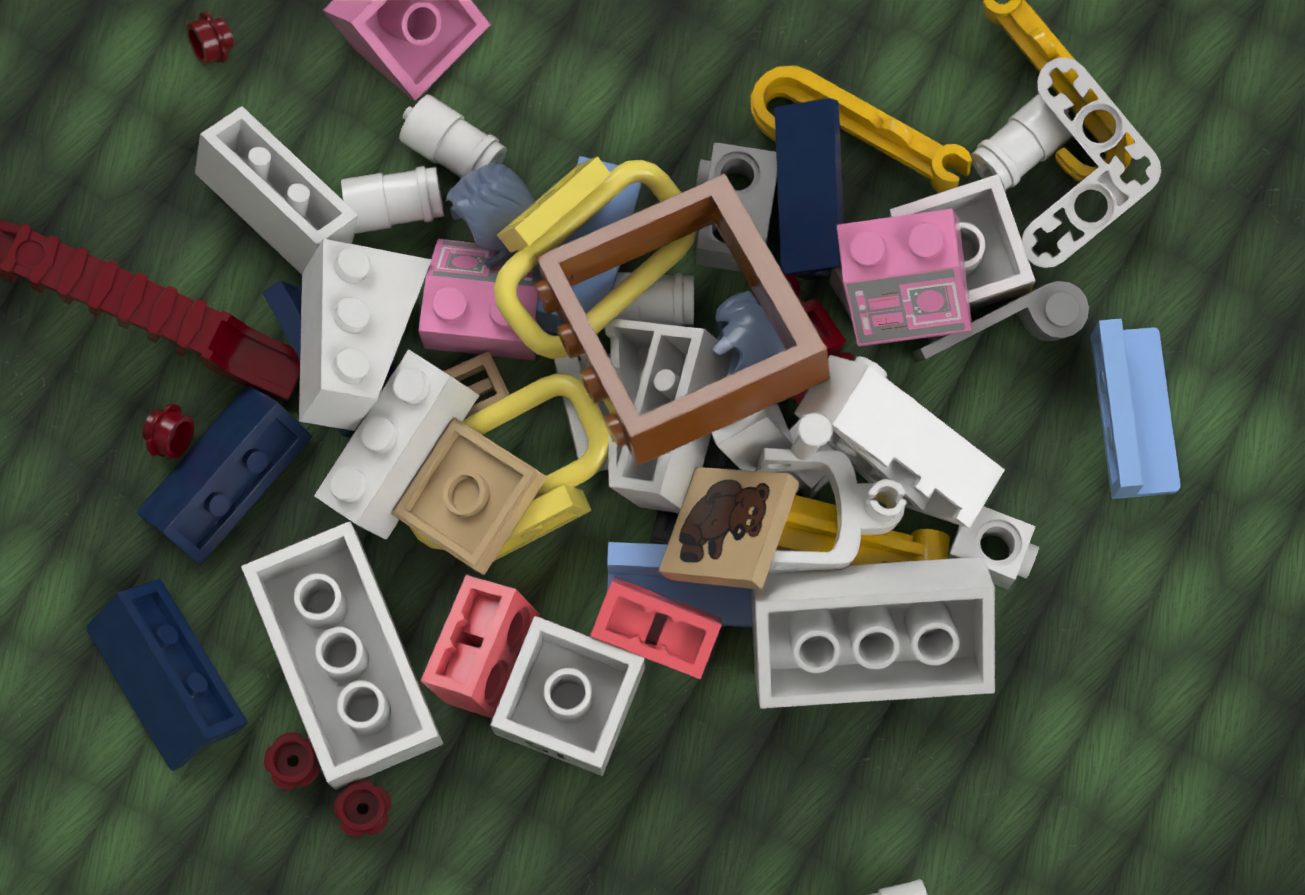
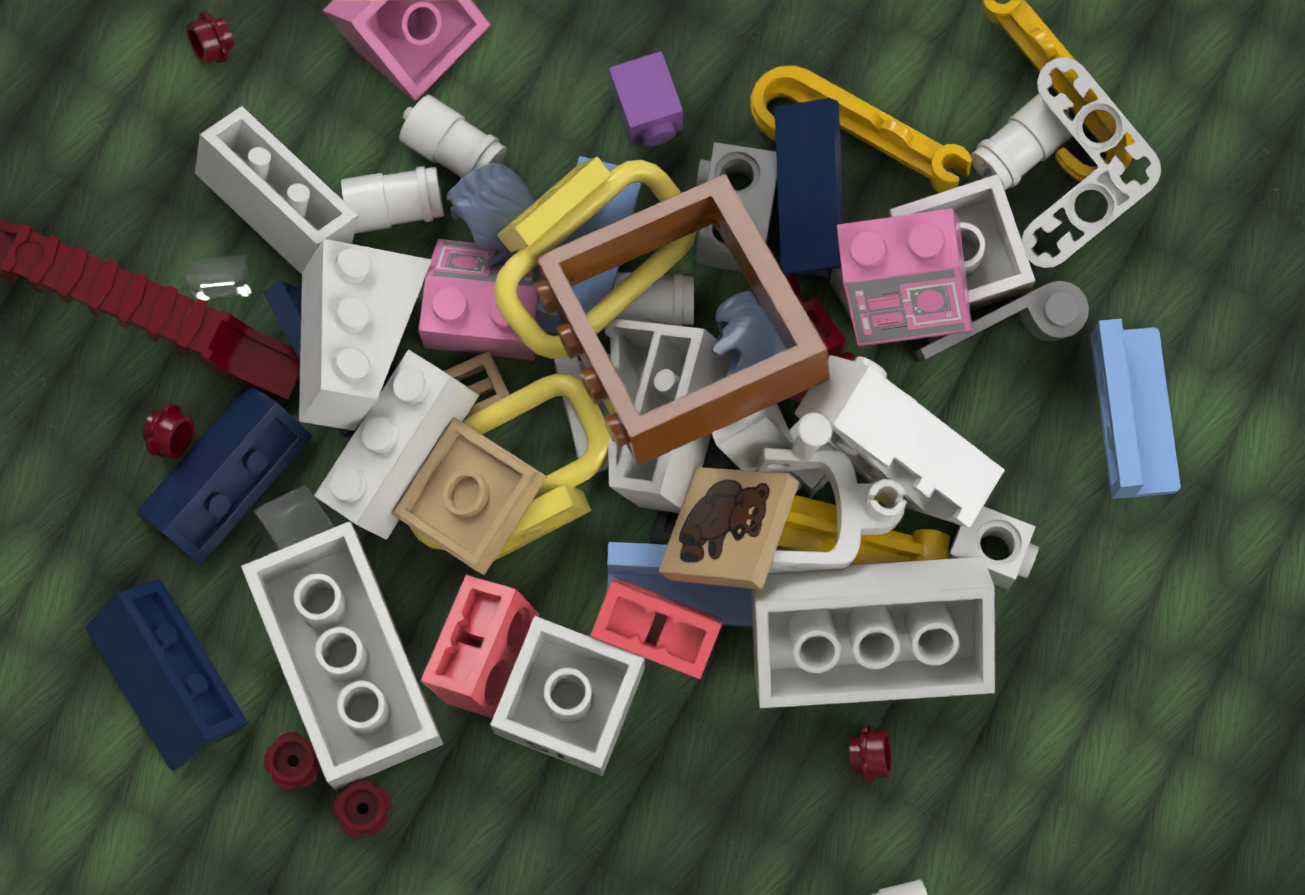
none -> clear slope [186,255,252,300]
none -> clear slope [254,485,334,550]
none -> medium lavender brick [609,51,683,146]
none -> dark red plate [850,725,892,783]

